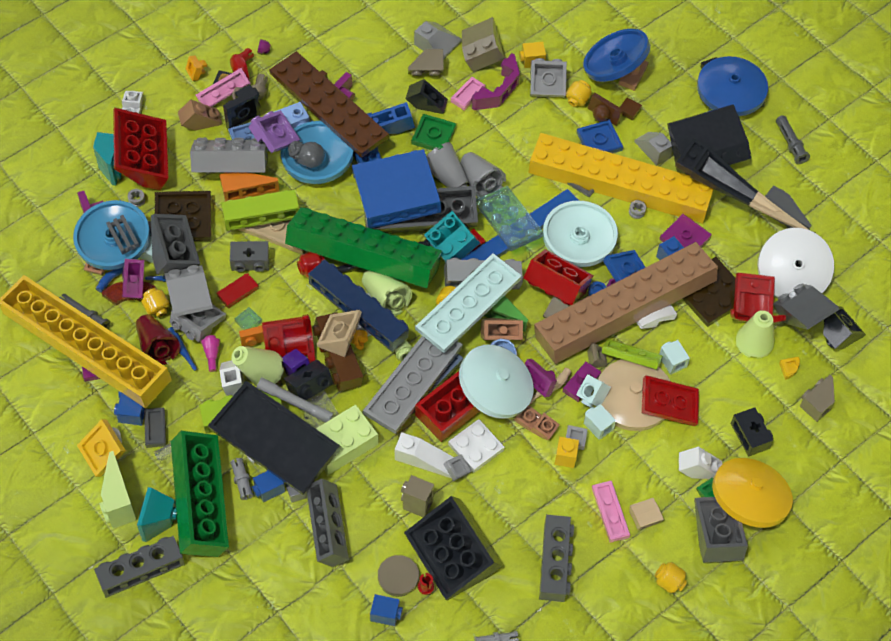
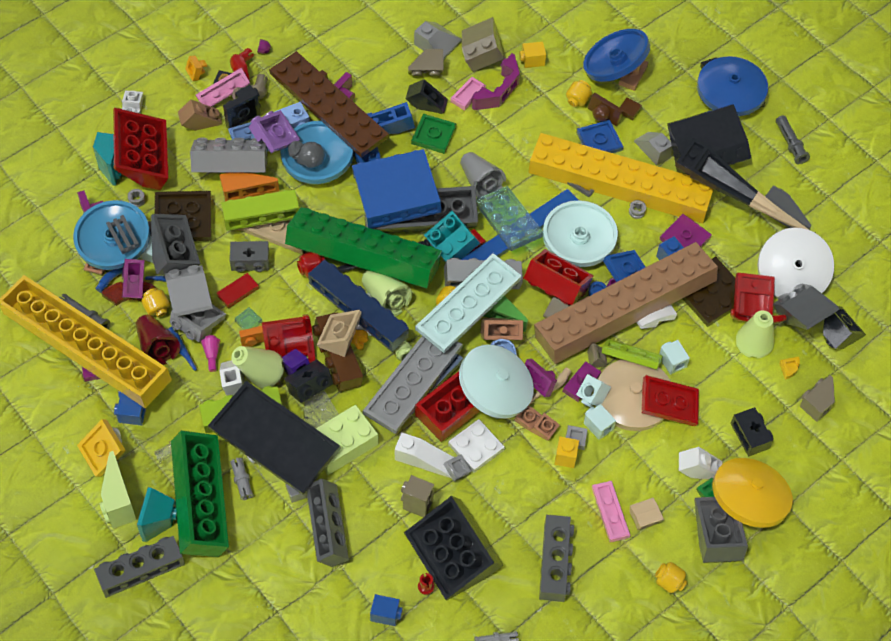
dark grey tile [144,408,166,448] -> none
blue brick [252,471,285,503] -> none
light grey piece [256,377,333,423] -> none
dark tan tile [378,555,419,597] -> none
light grey cone [426,142,469,188] -> none
light grey plate [530,58,567,98] -> none

